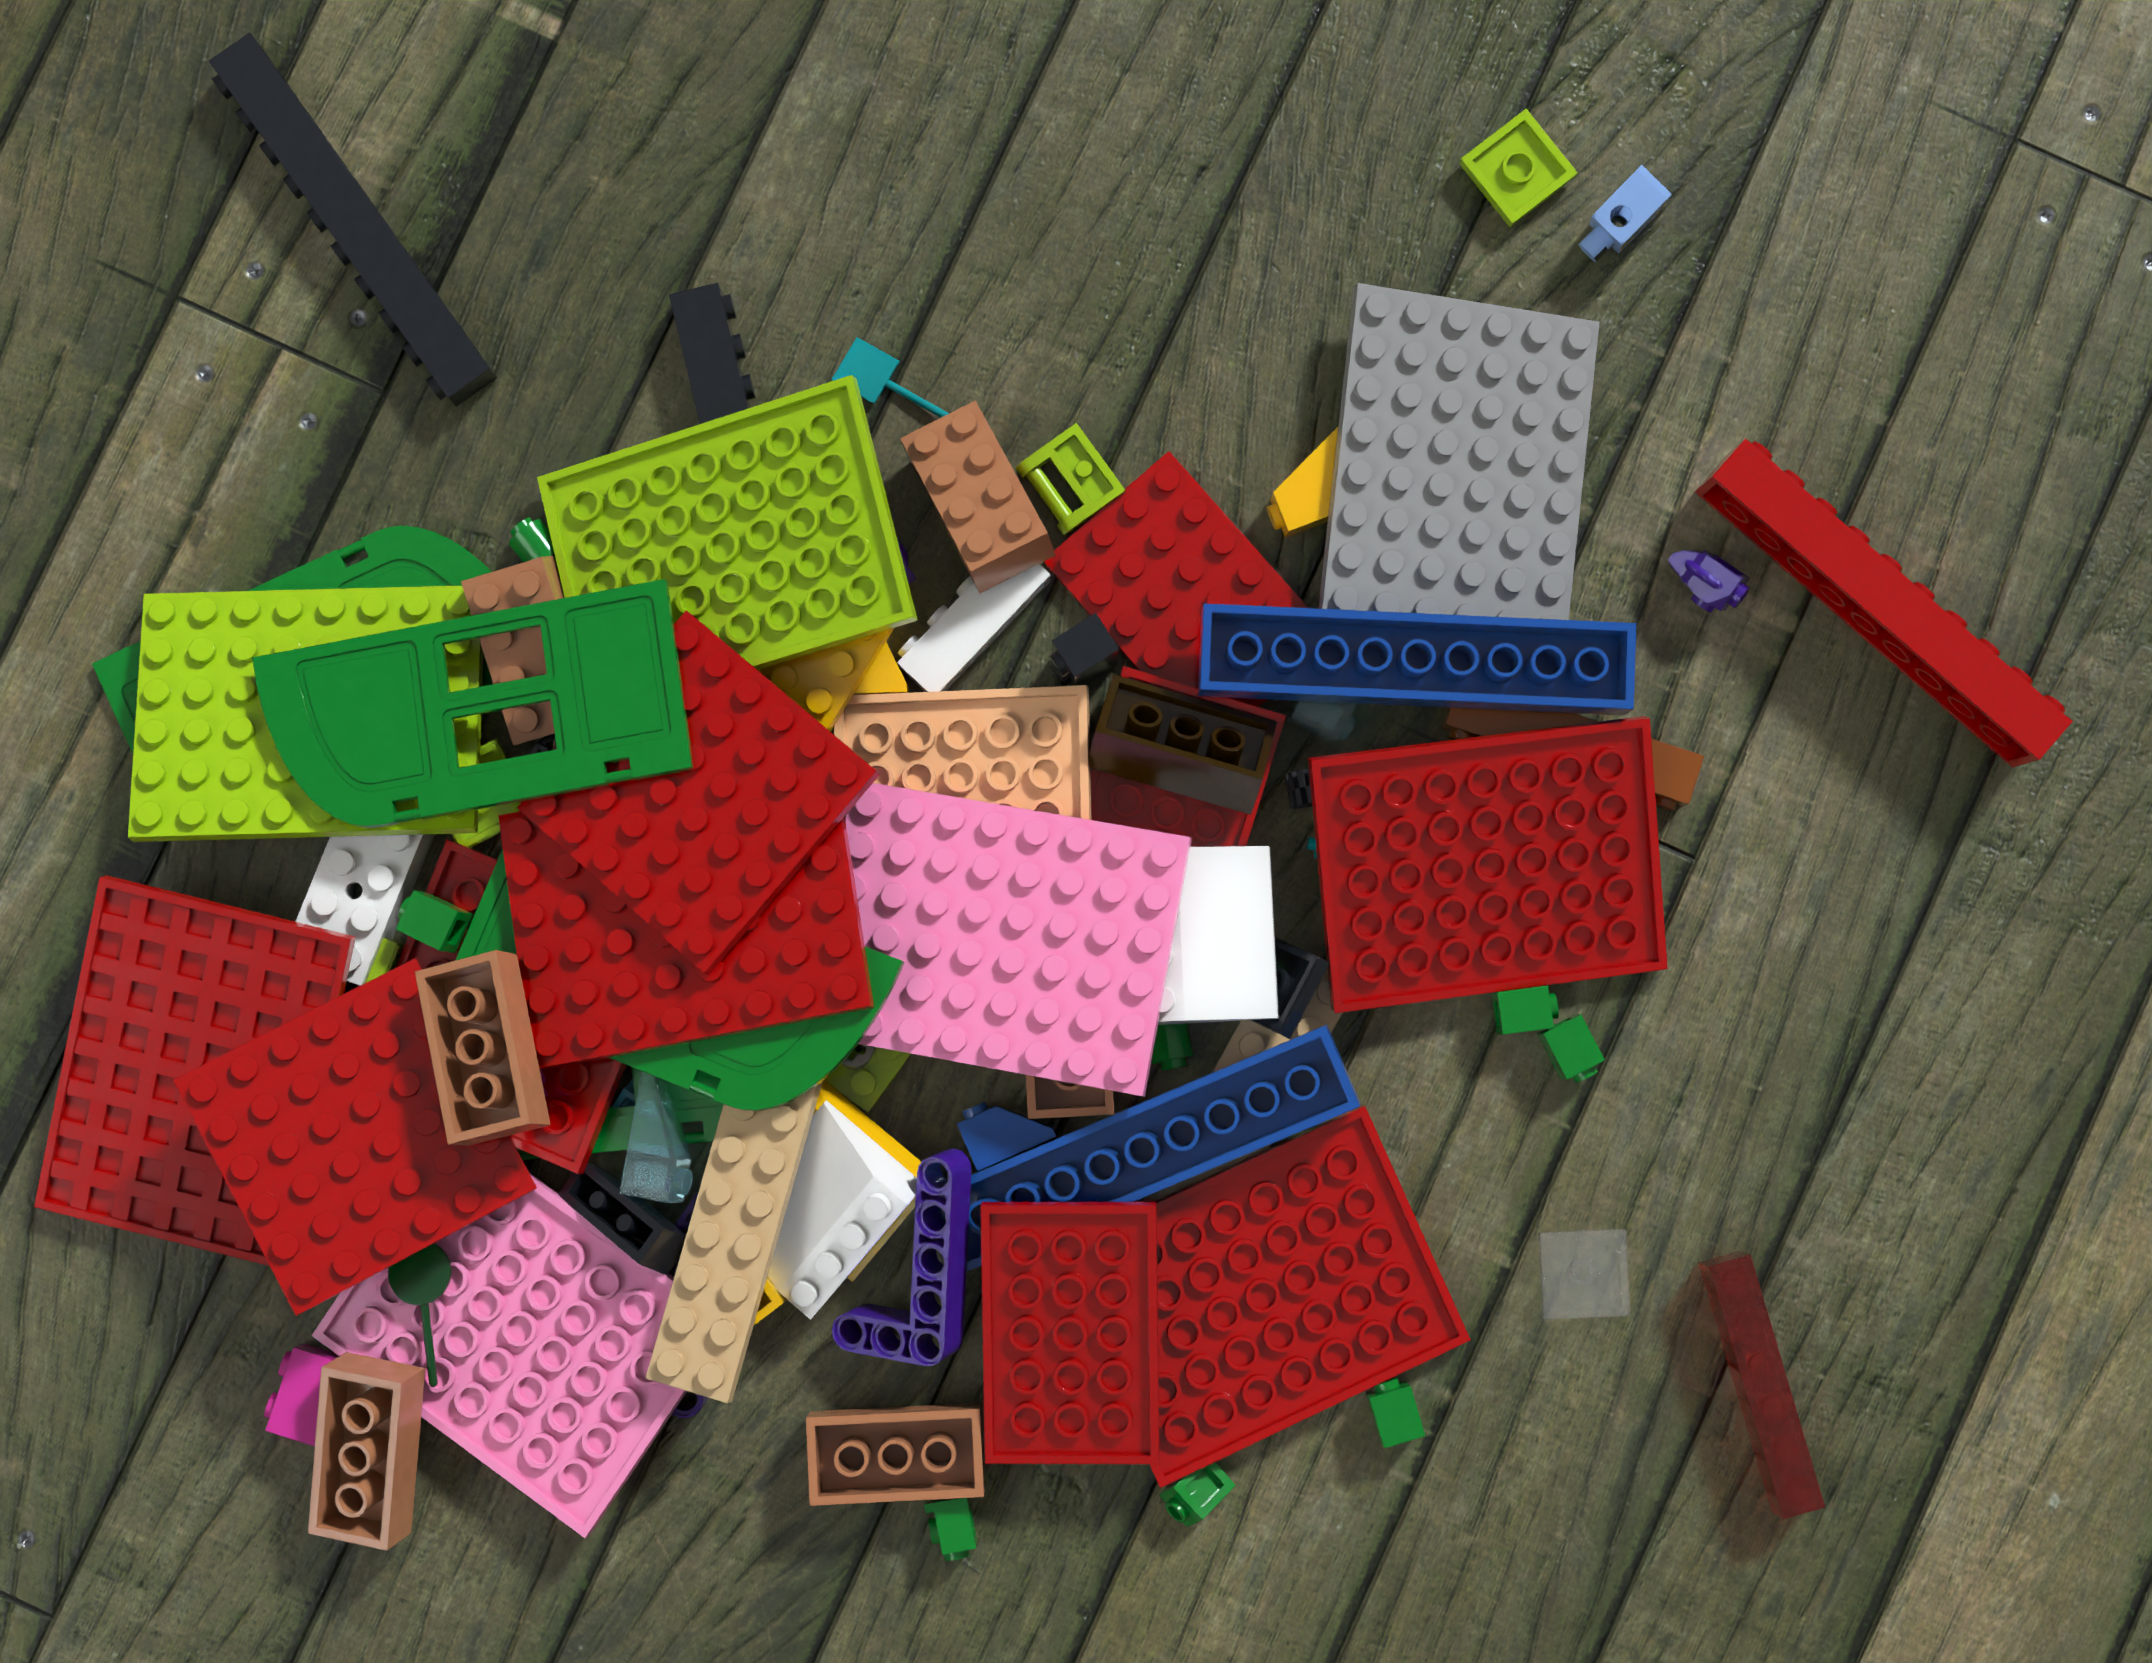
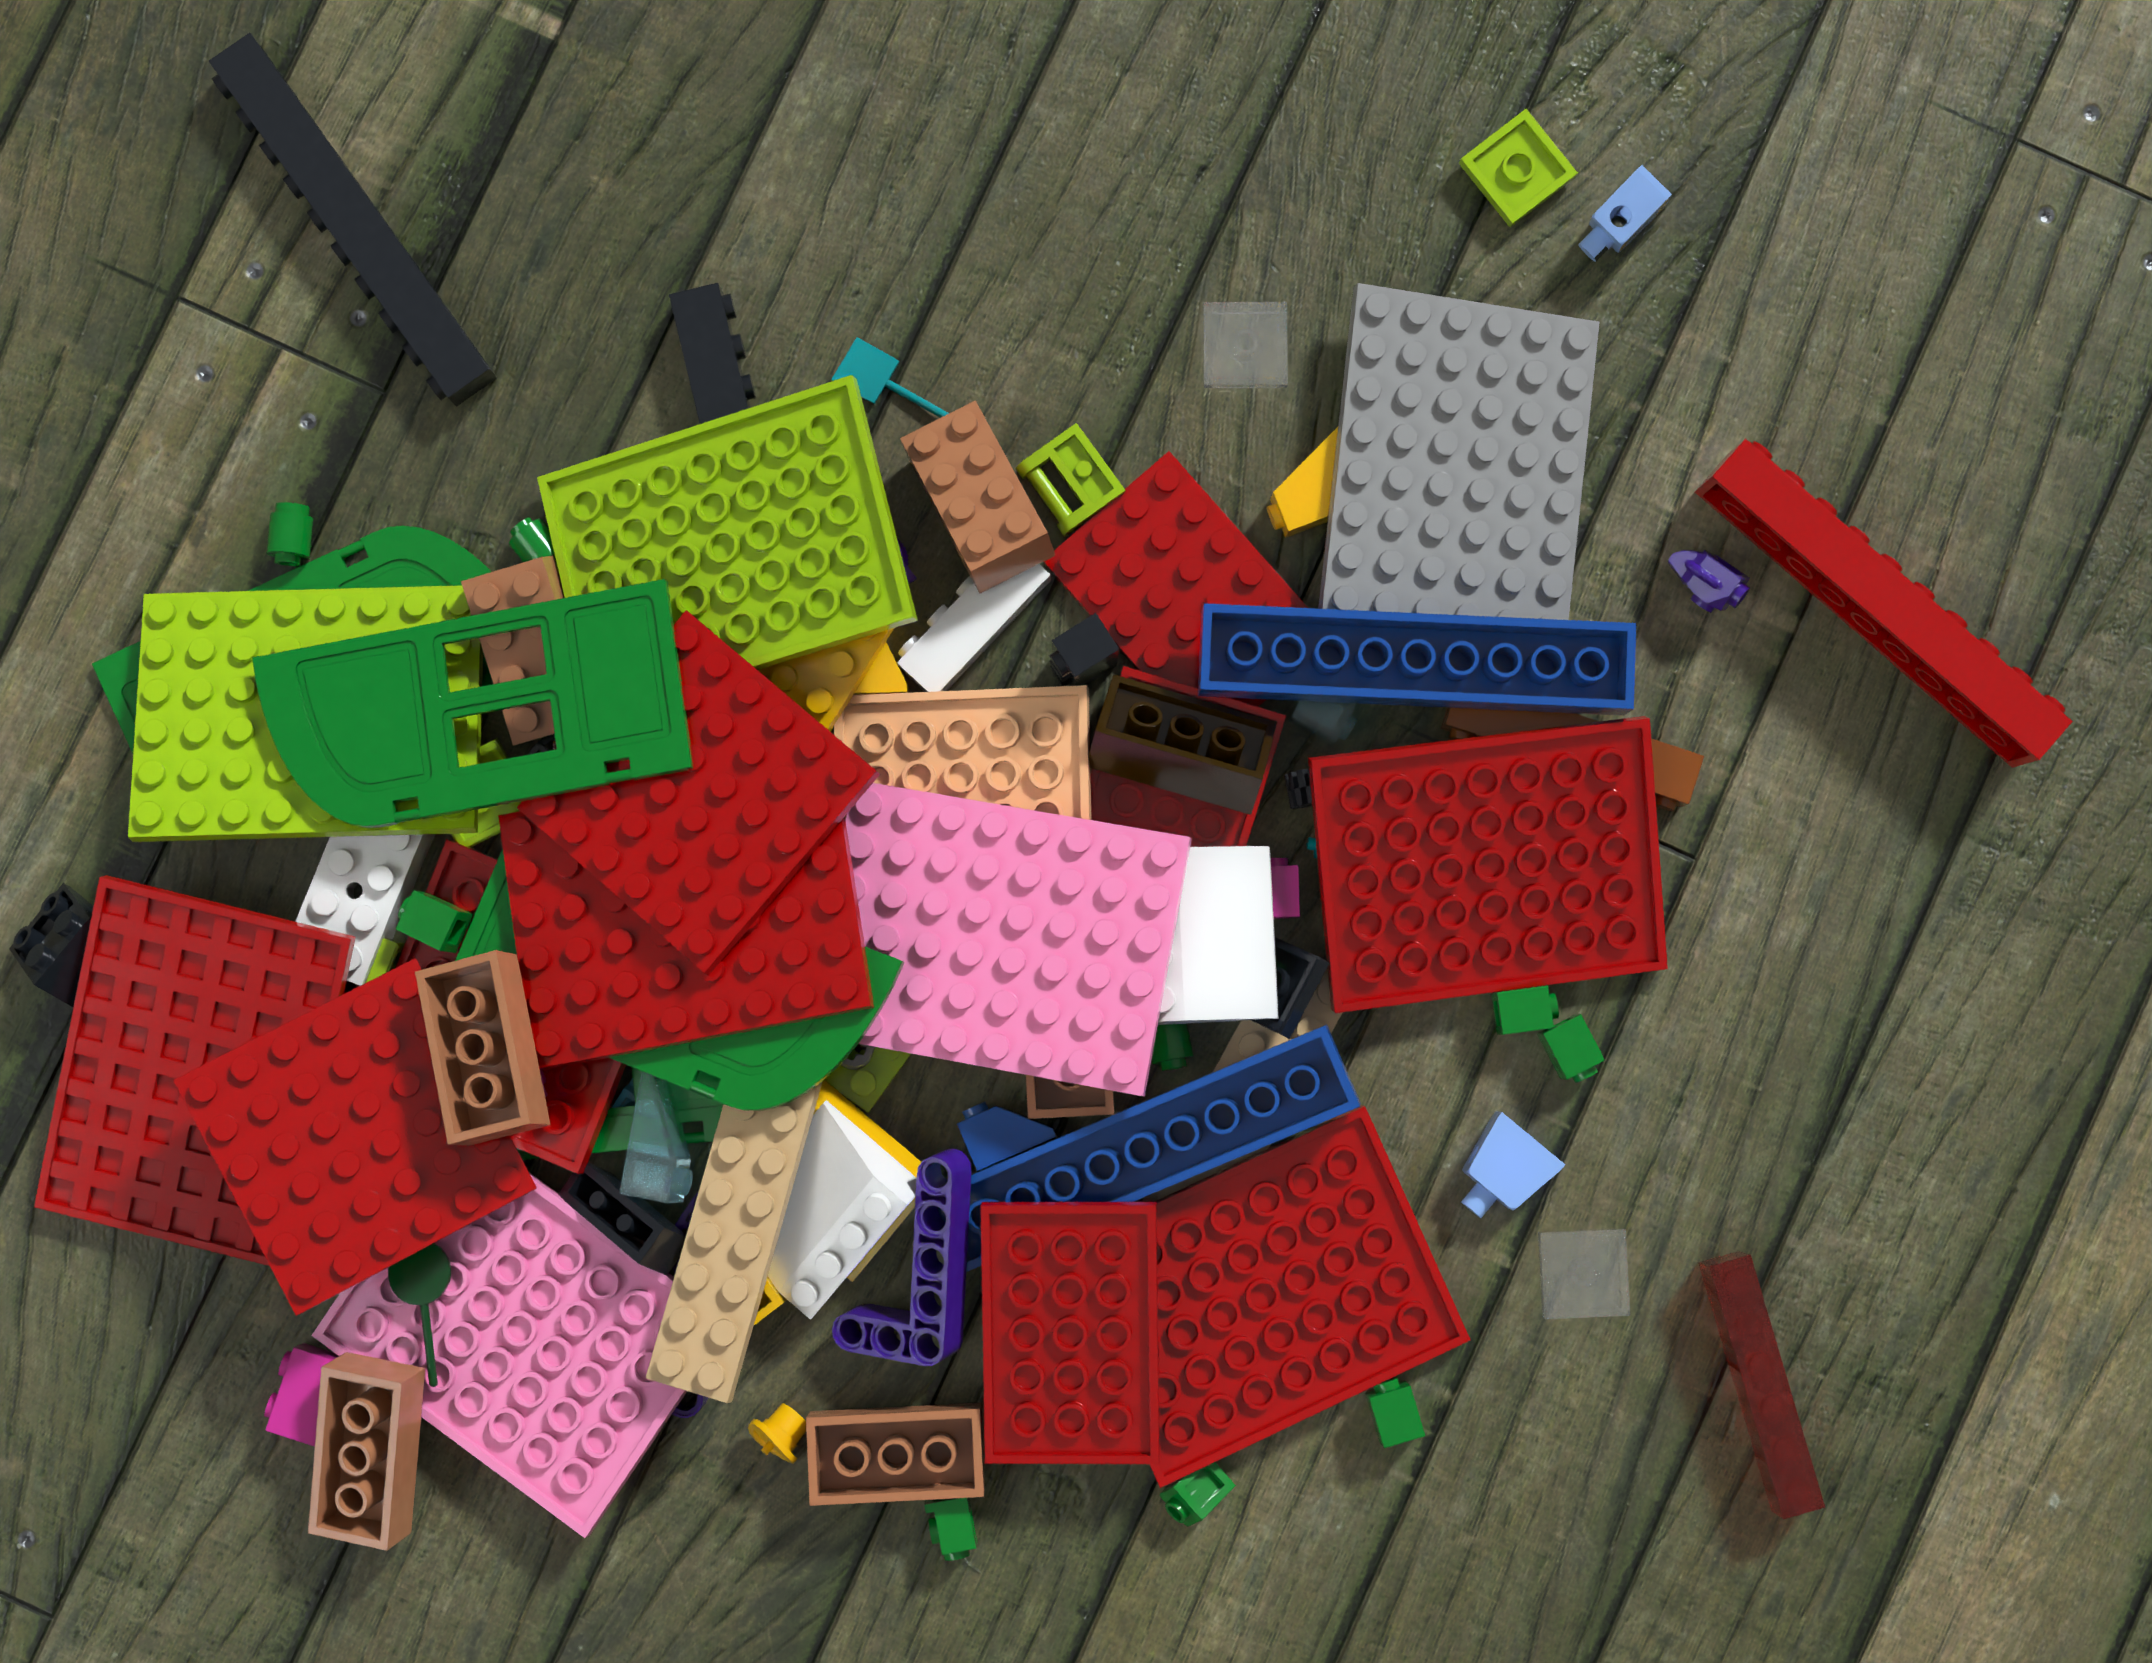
none -> black slope [9,883,94,1007]
none -> green brick [266,502,313,566]
none -> yellow piece [748,1403,806,1464]
none -> clear plate [1203,302,1288,388]
none -> dark pink brick [1271,858,1300,919]
none -> light blue torso [1461,1111,1565,1218]

